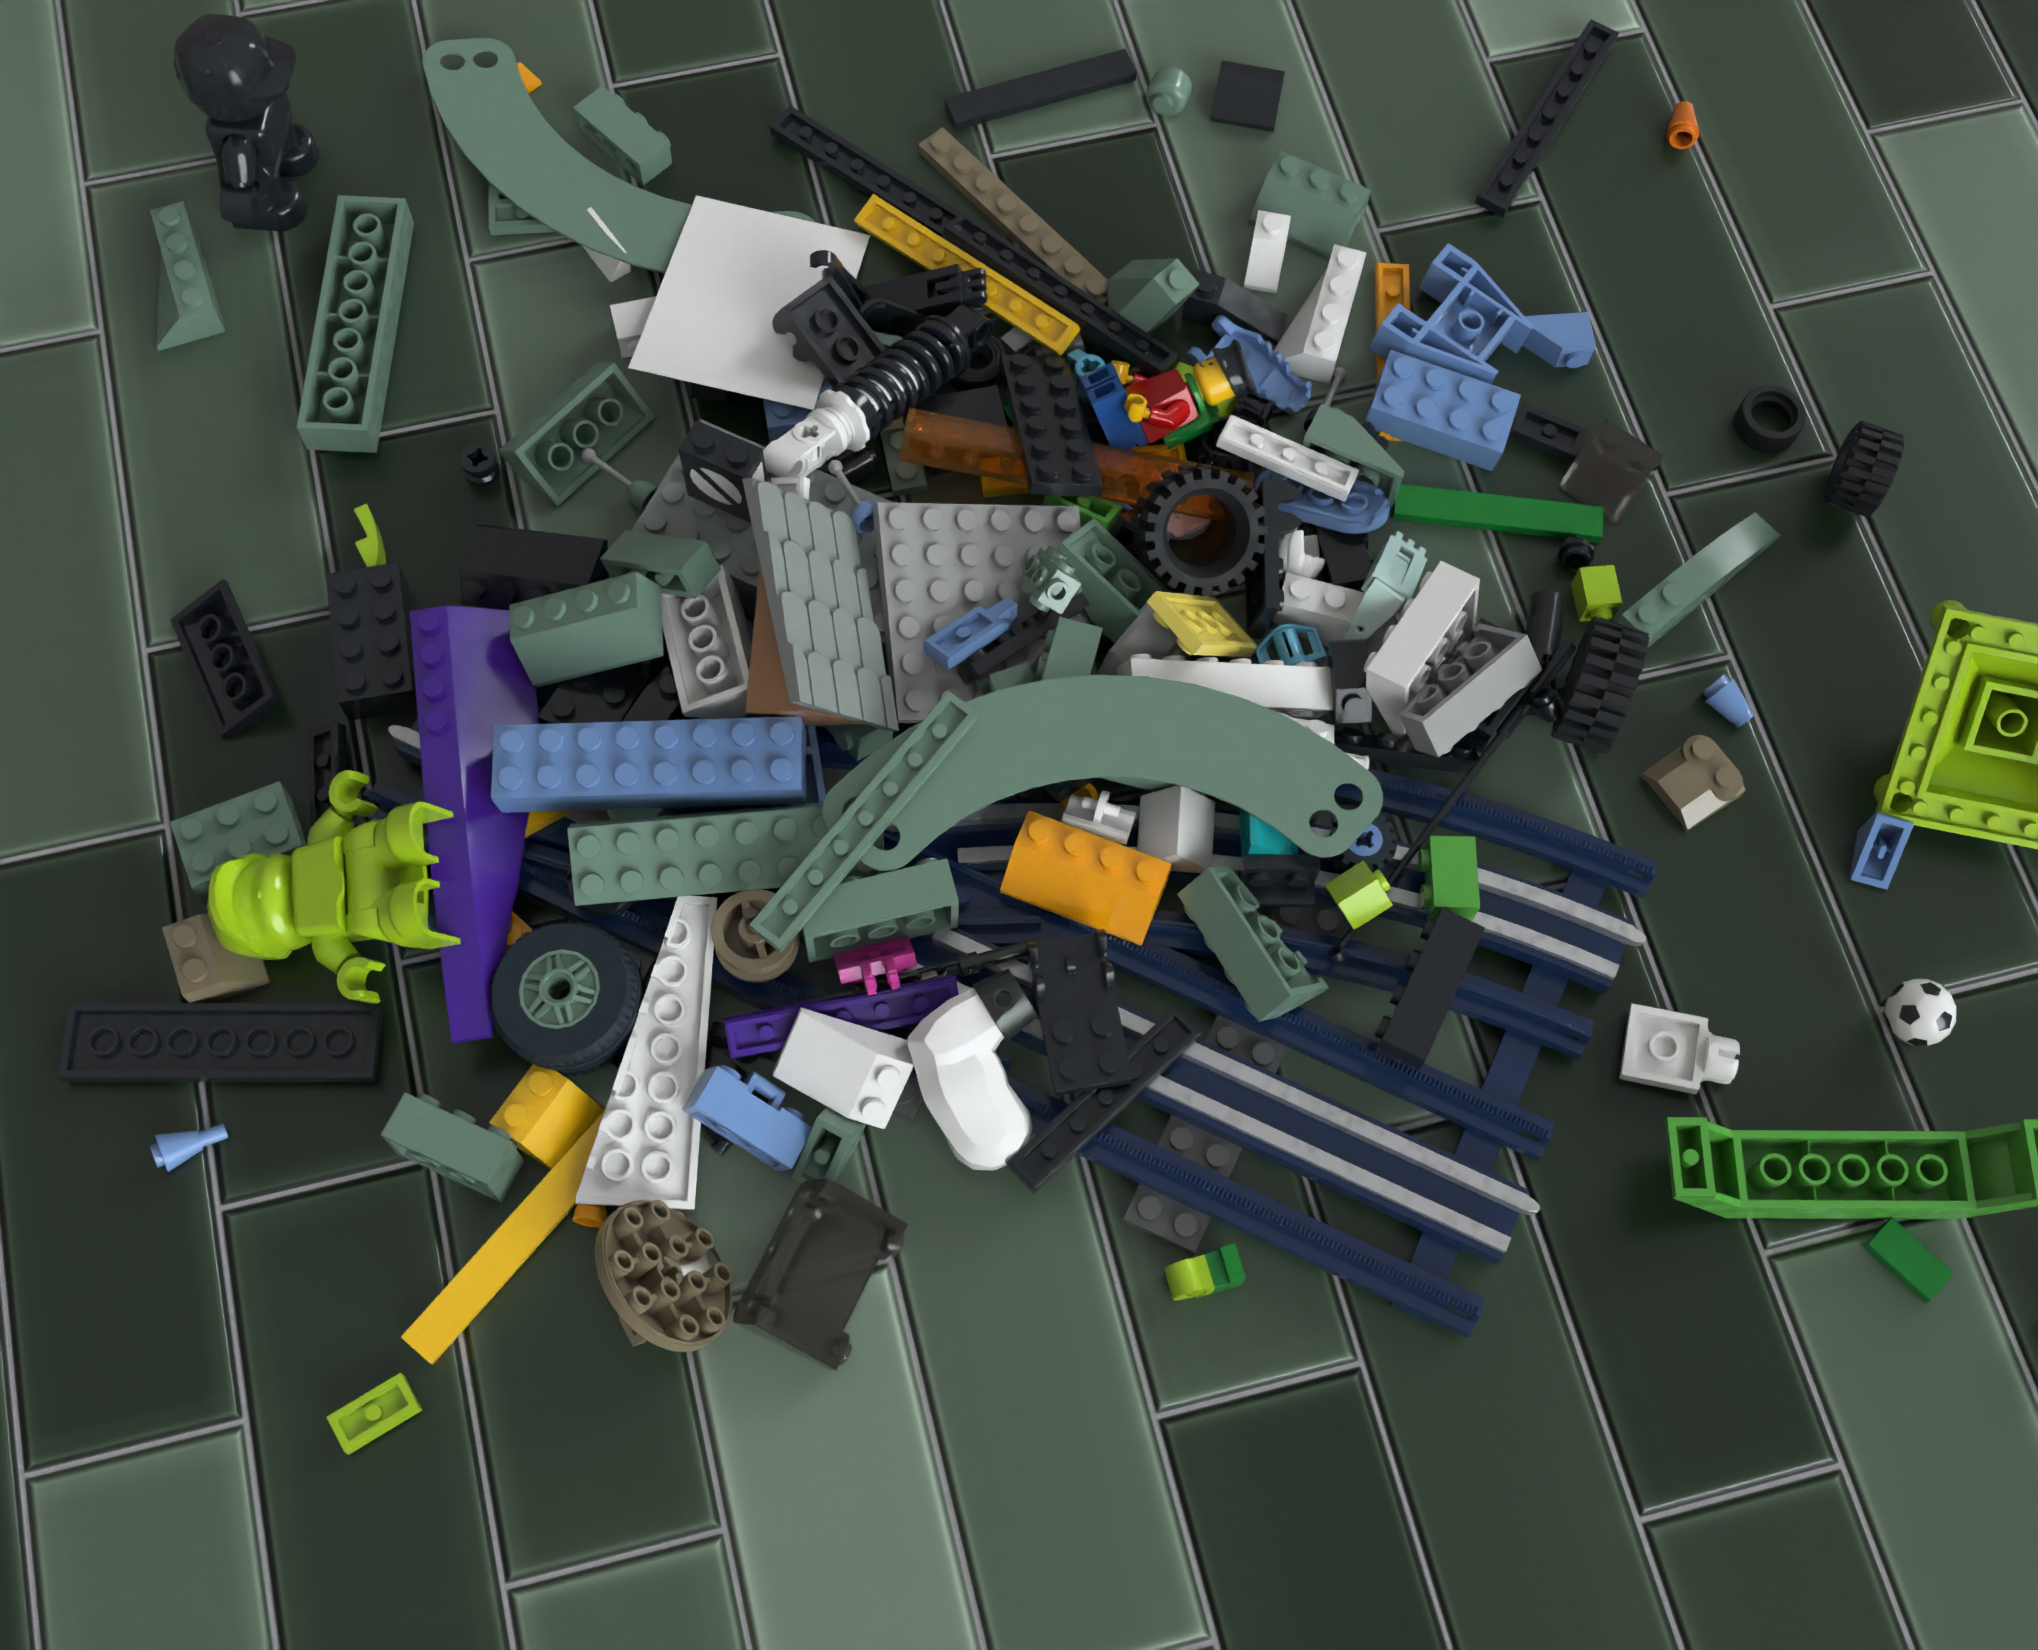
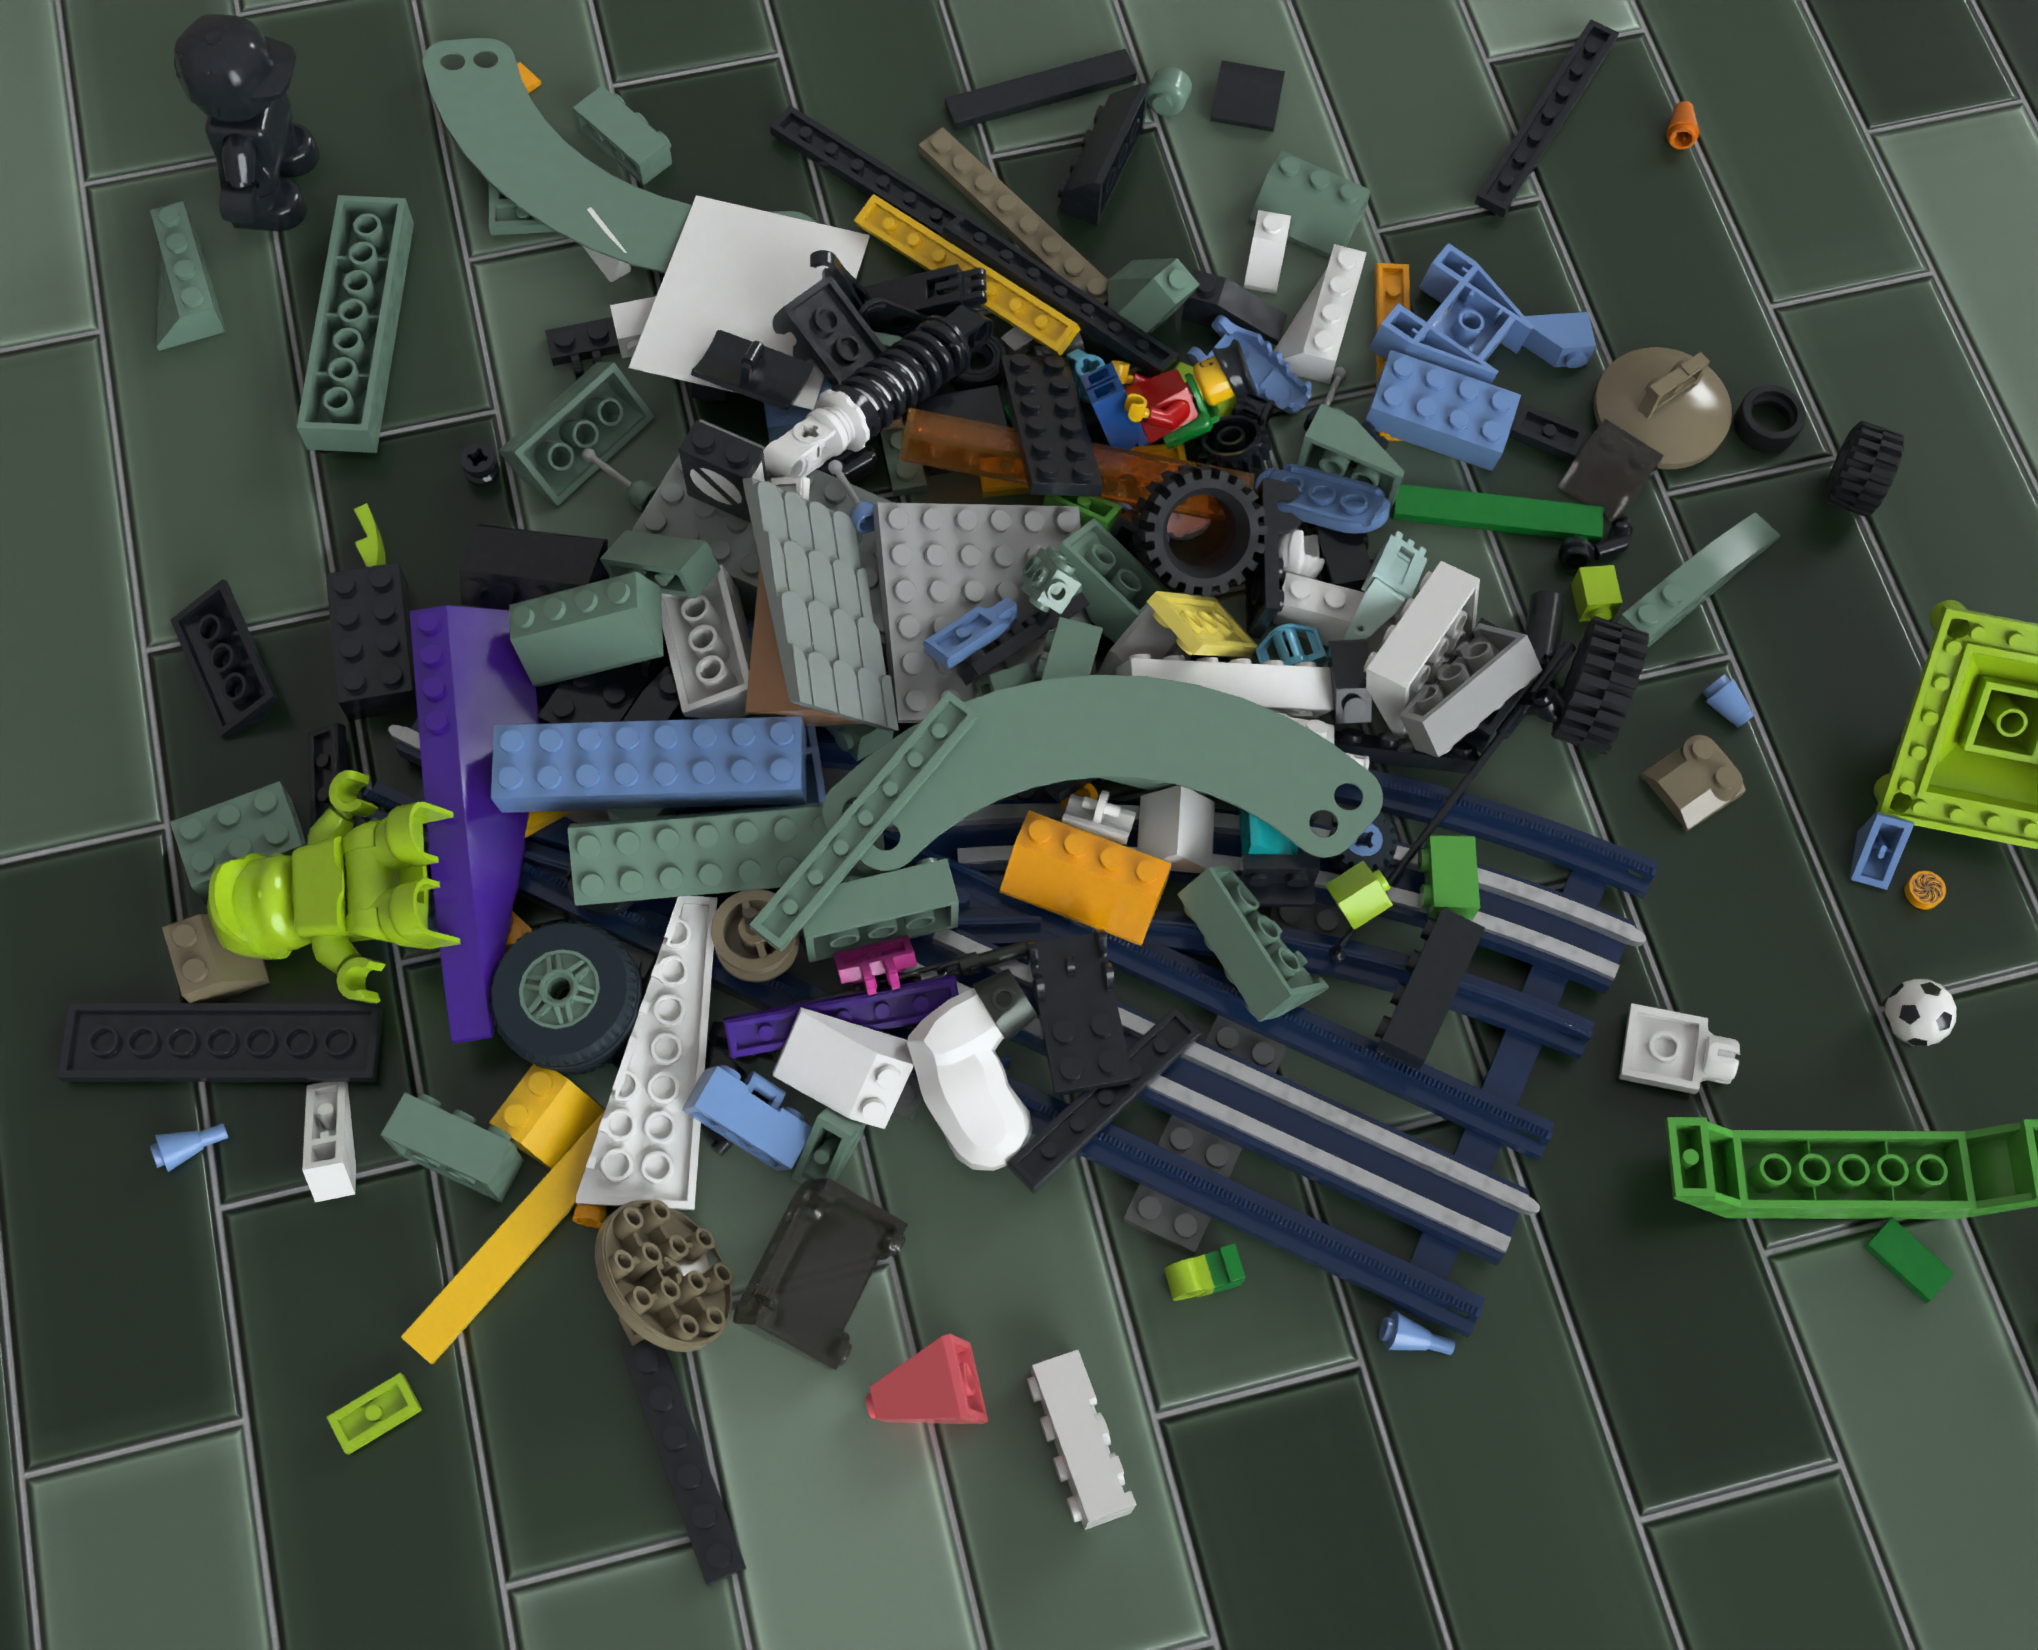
white tile [1216,415,1359,502] -> none
none -> white slope [302,1082,356,1202]
none -> black hinge [545,317,620,381]
none -> black plate [622,1340,747,1586]
none -> black shield [691,330,813,410]
none -> coral slope [866,1334,989,1424]
none -> white wedge [1026,1350,1136,1530]
none -> black slope [1057,83,1149,226]
none -> medium blue cone [1379,1311,1455,1355]
none -> black arm [1592,515,1633,561]
none -> dark tan bracket [1593,347,1732,469]
none -> tile [1904,871,1946,910]

